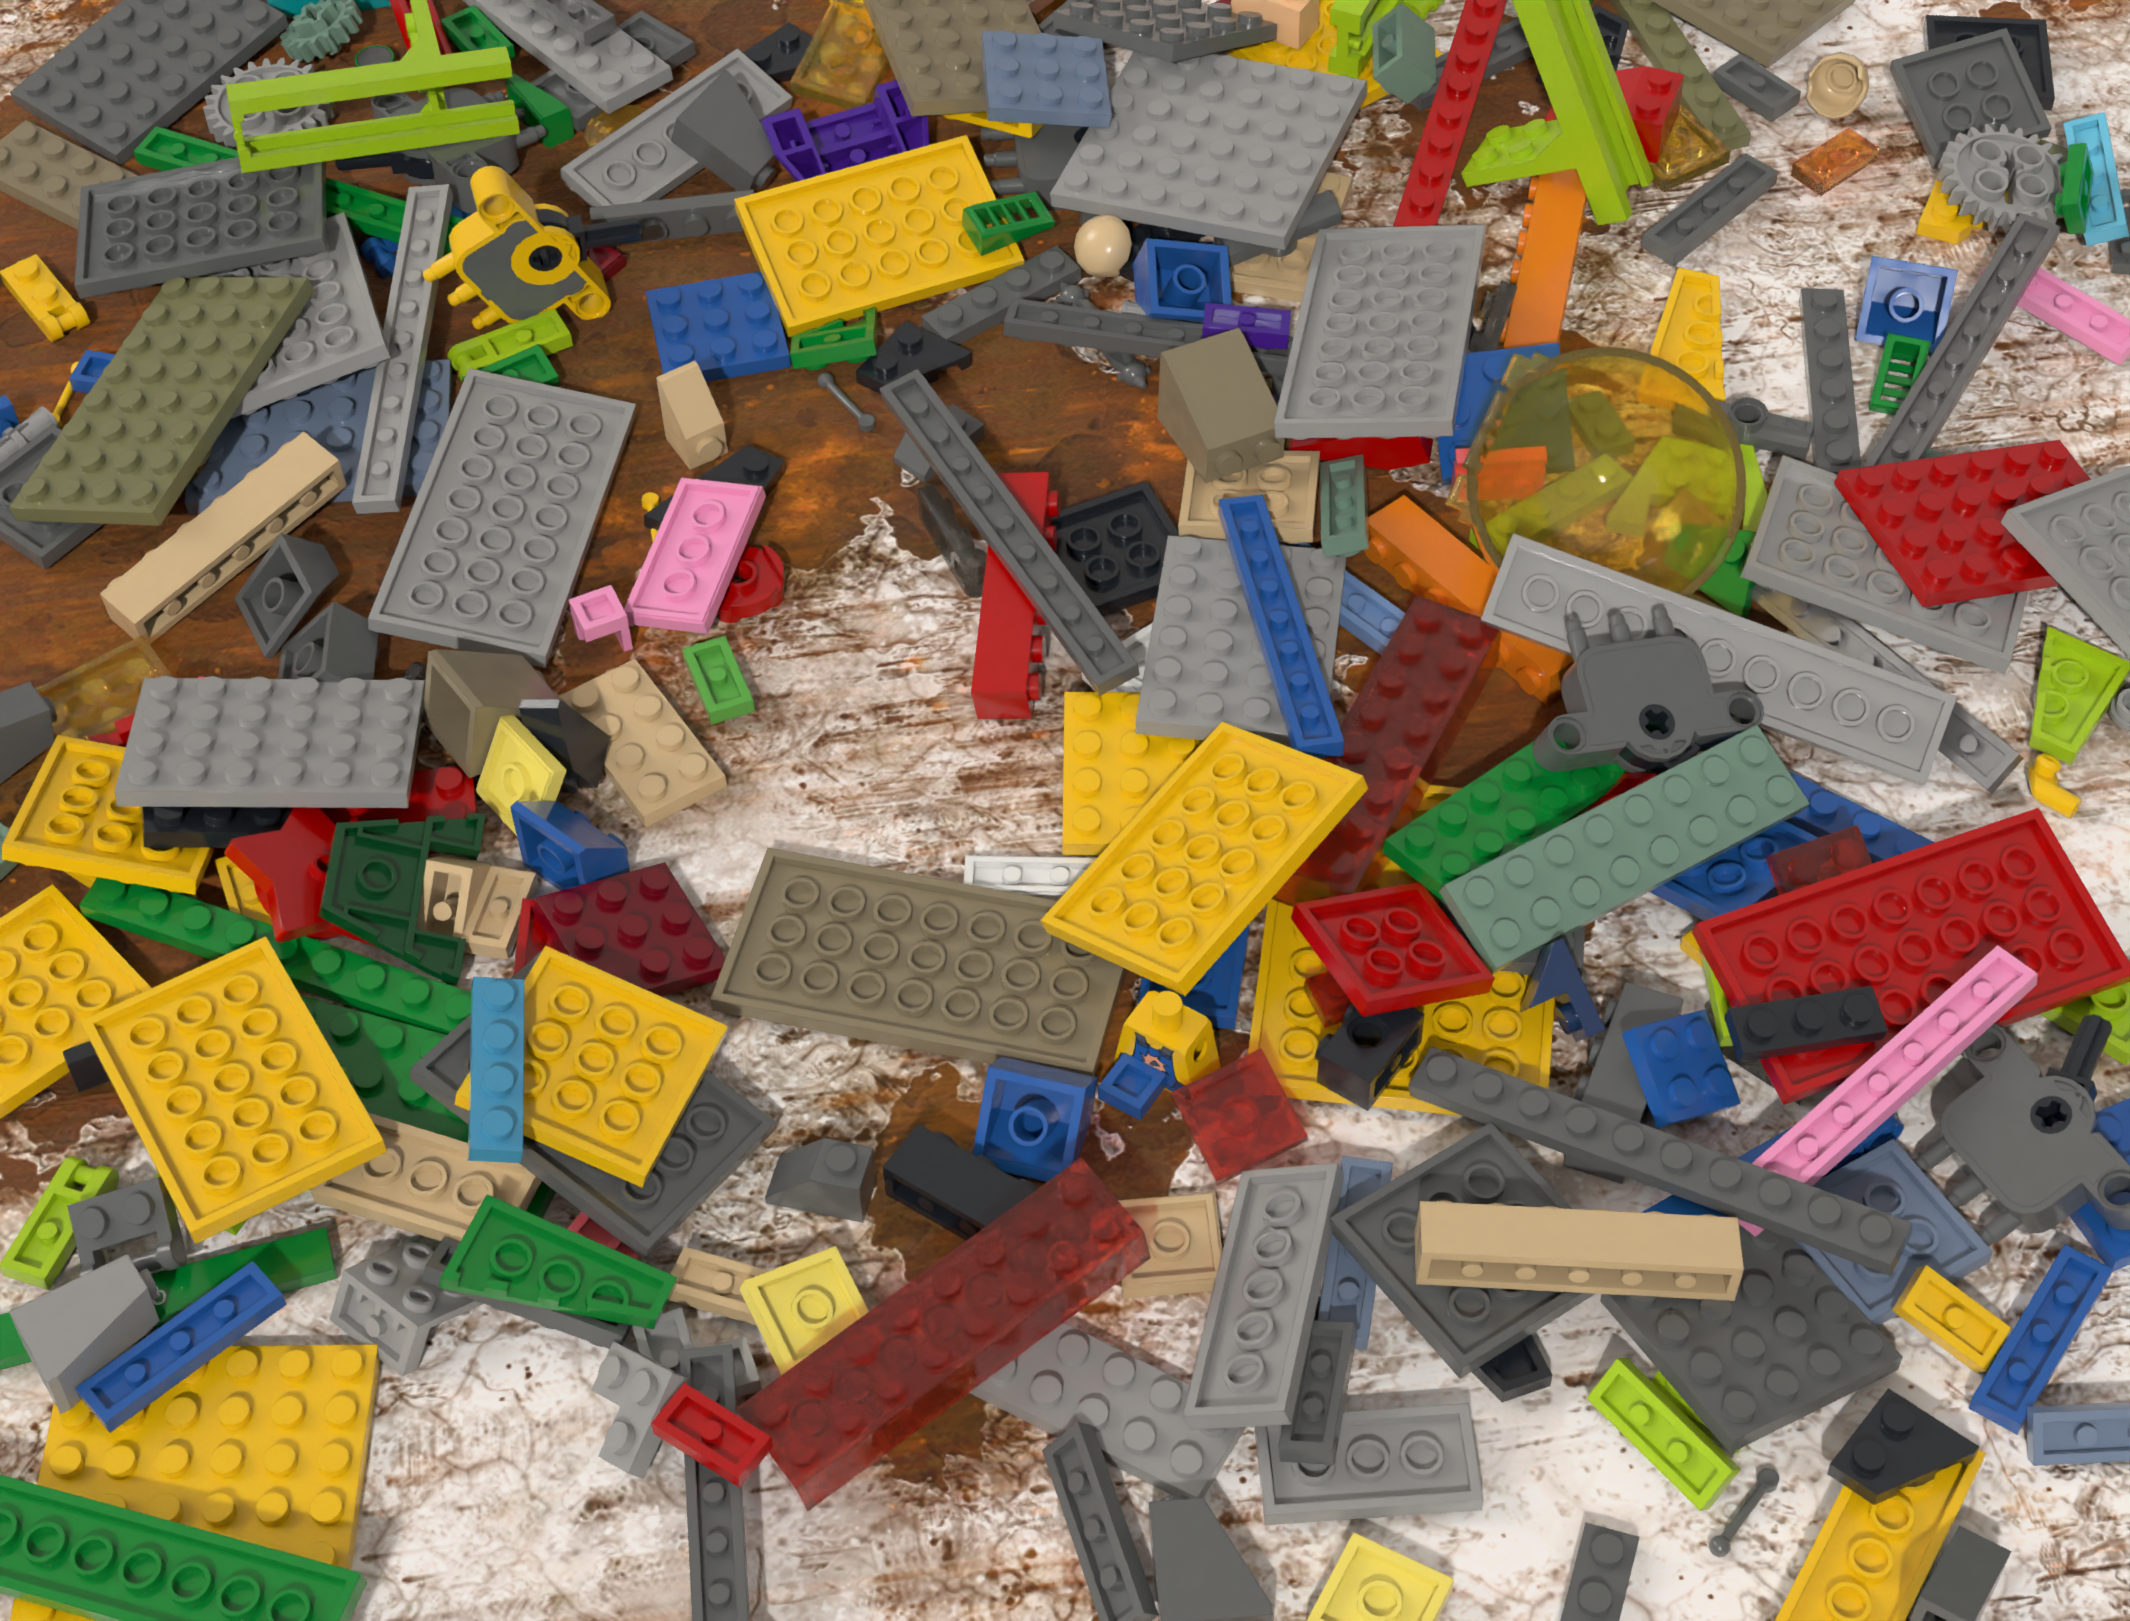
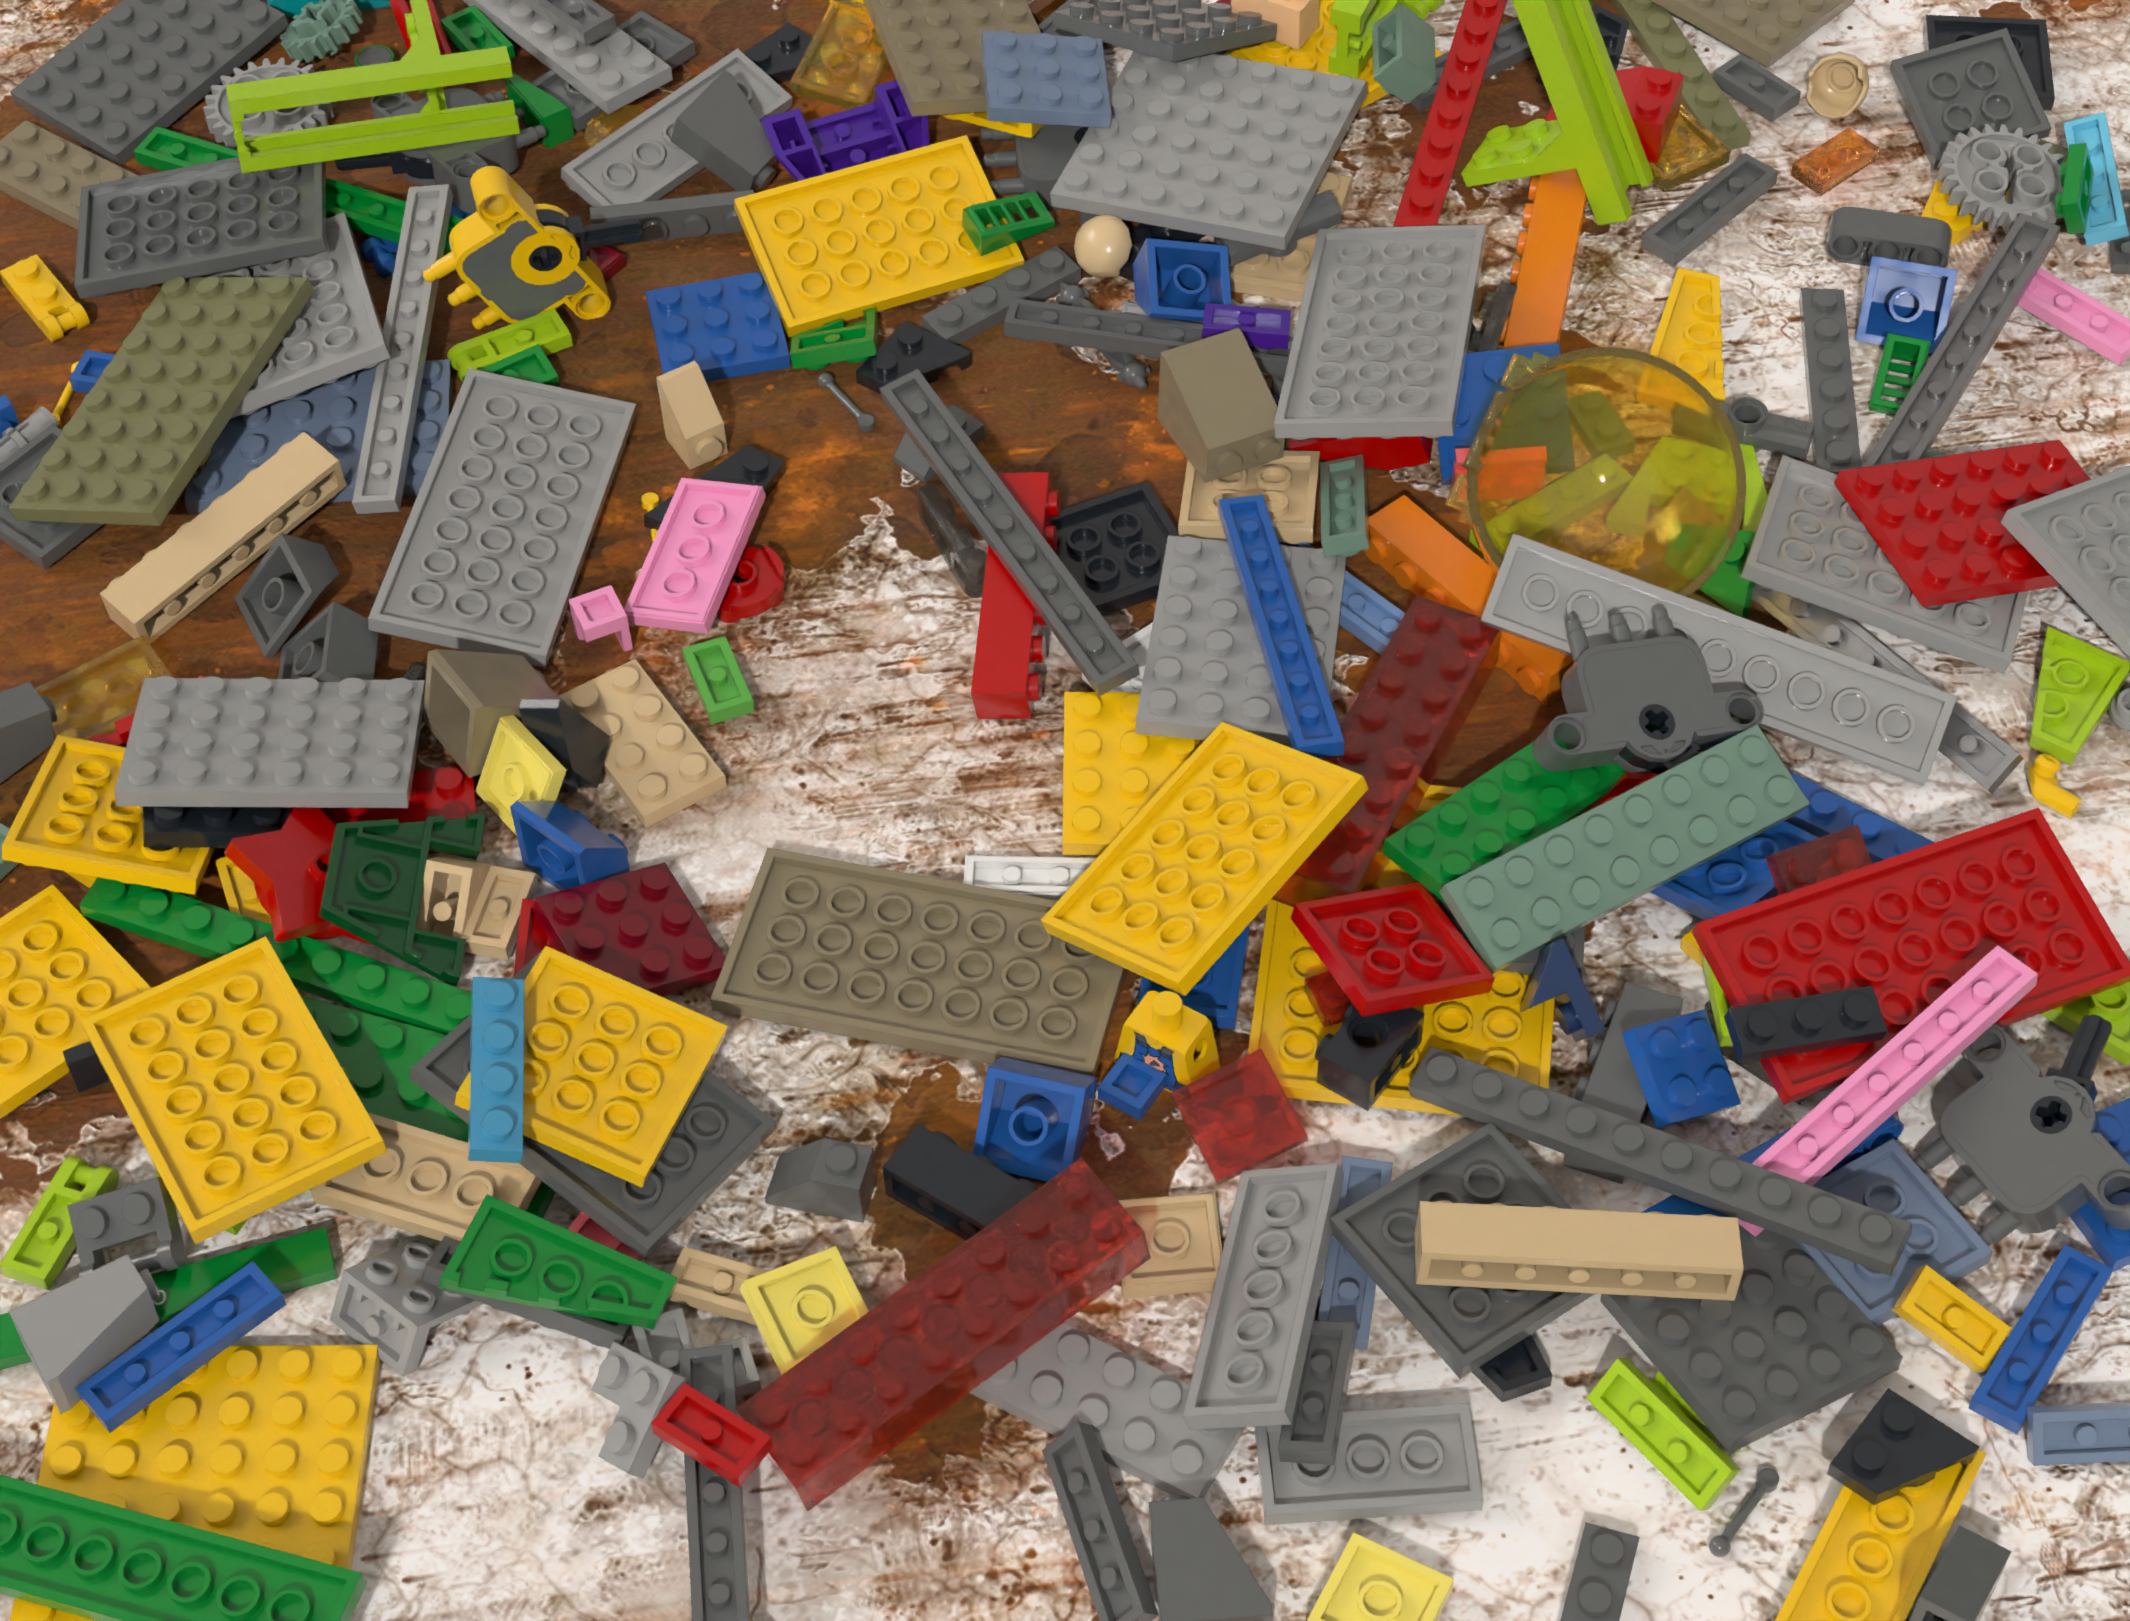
none -> dark grey beam [1826,207,1952,268]

